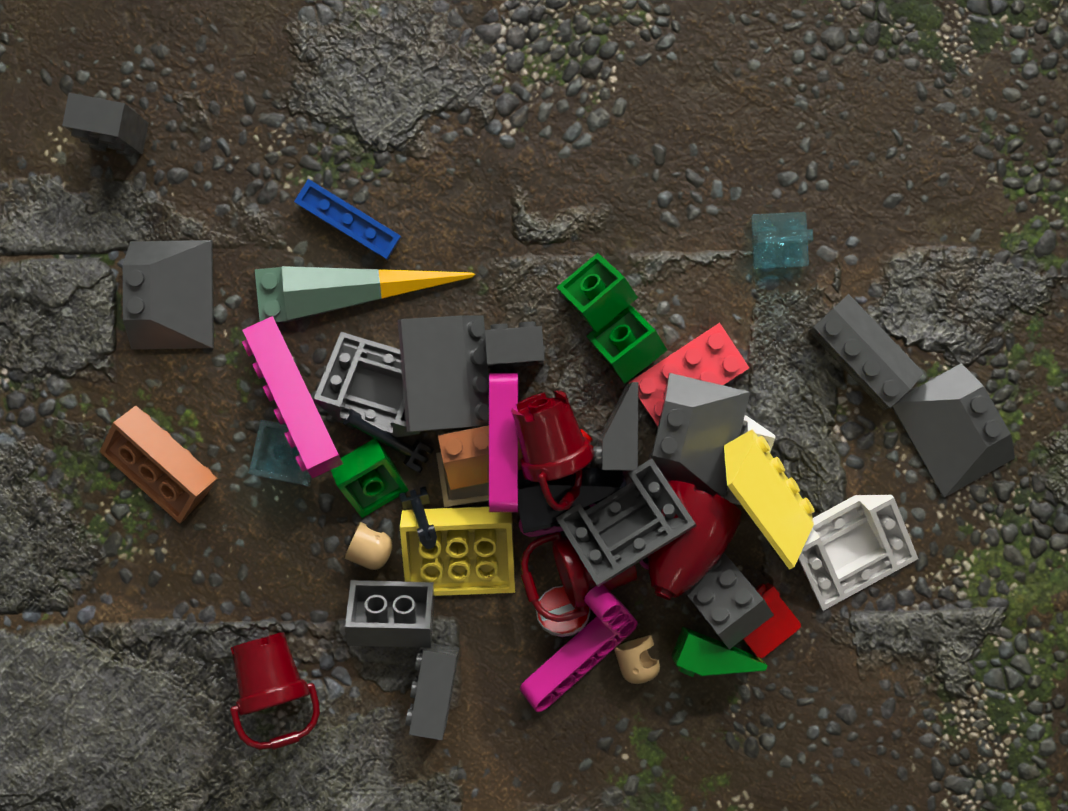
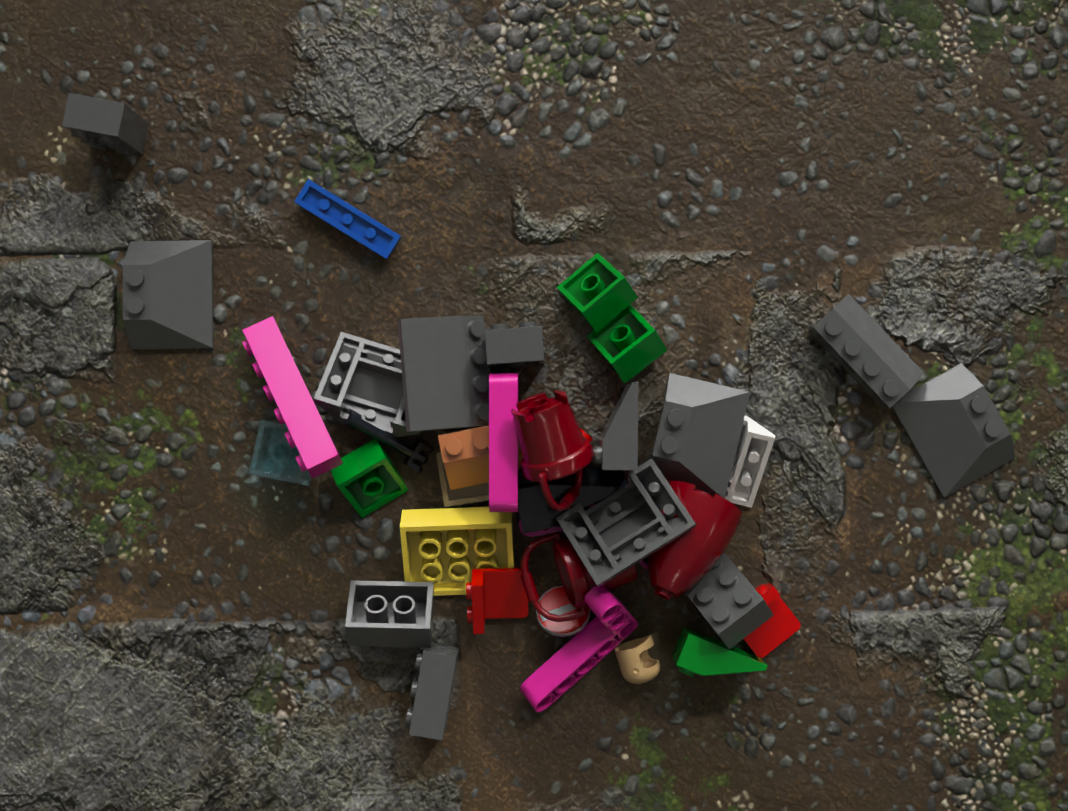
nougat slope [99,406,217,523] -> none
dark red piece [230,632,320,750] -> none
sand green plate [255,266,475,323] -> none
tan helmet [345,522,392,570] -> none
black hinge [399,486,437,549] -> none
coral plate [628,323,749,428] -> none
light yellow slope [724,429,815,570] -> none
clear light blue bracket [751,212,813,269] -> none
white slope [798,495,918,611] -> none
none -> red bracket [466,568,528,634]

